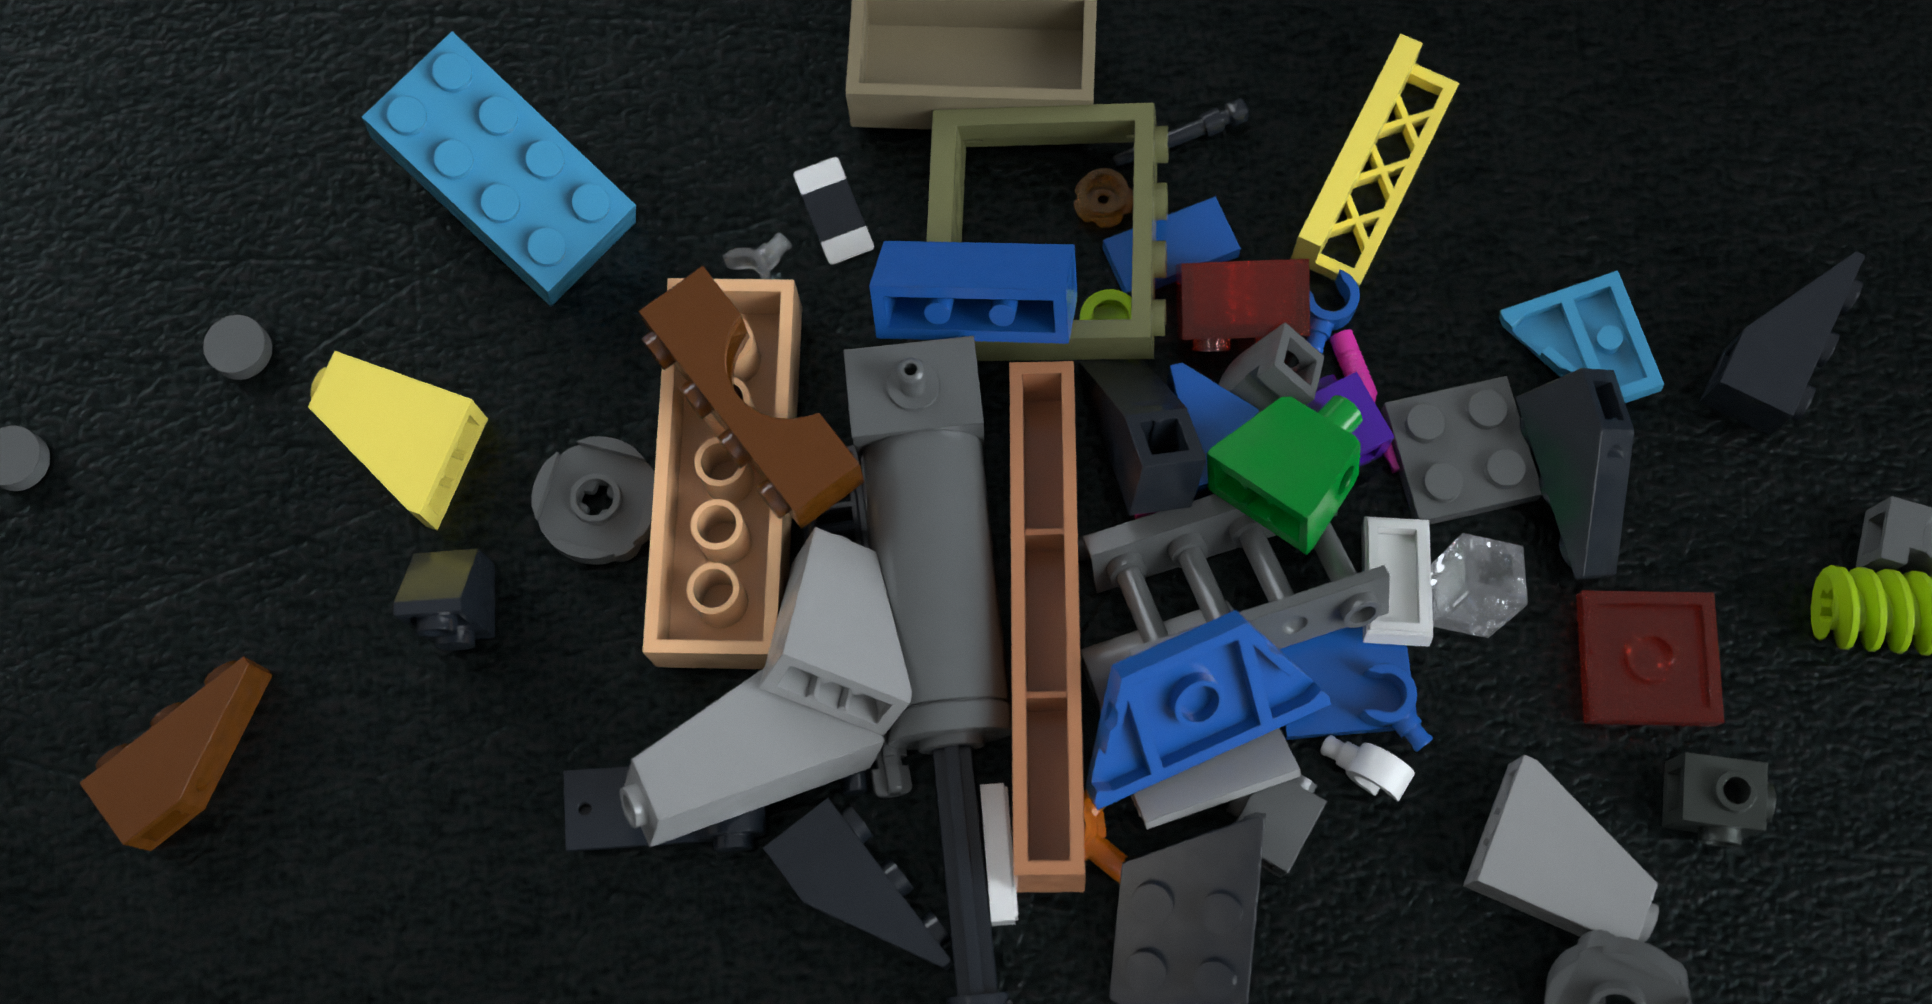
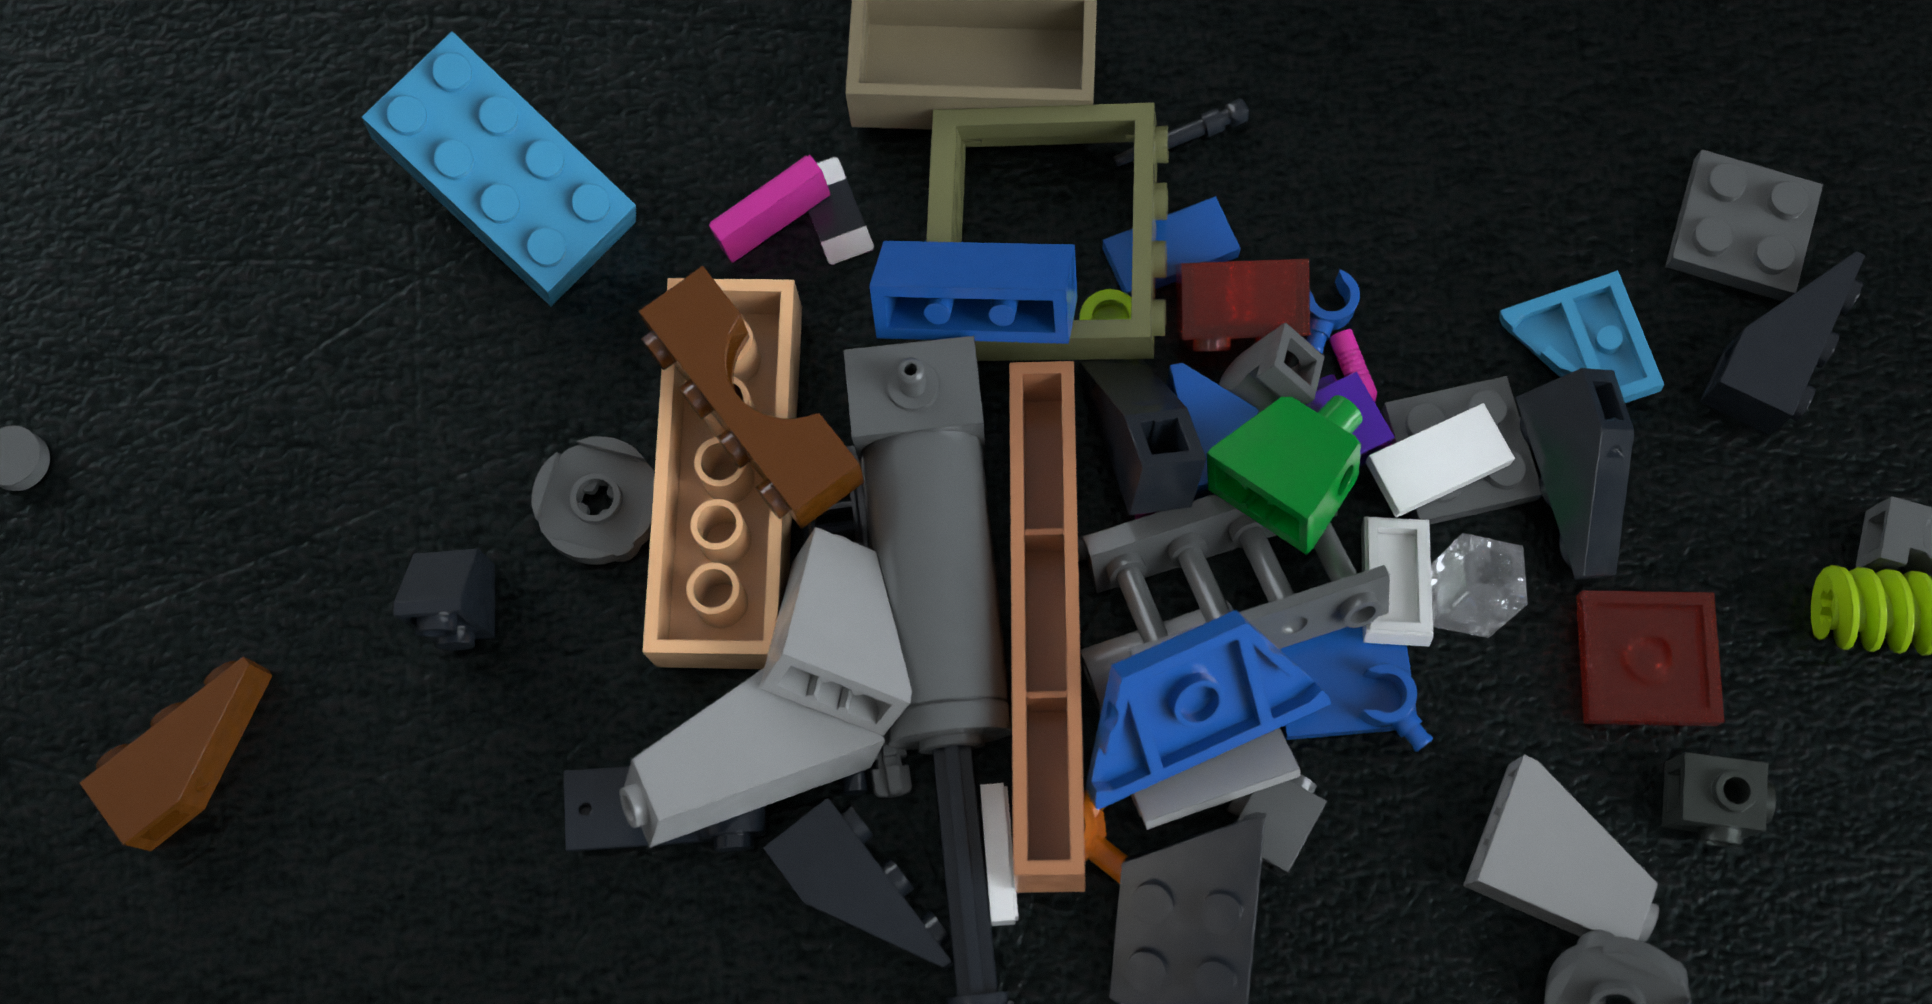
dark grey tile [203,315,272,380] -> none
light yellow slope [308,351,488,531] -> none
clear piece [723,233,791,279] -> none
clear orange plate [1074,168,1134,228] -> none
light yellow fence [1291,34,1459,287] -> none
white piece [1320,735,1415,802] -> none
none -> dark pink tile [709,155,831,263]
none -> white tile [1366,403,1515,518]
none -> dark grey plate [1665,150,1823,302]

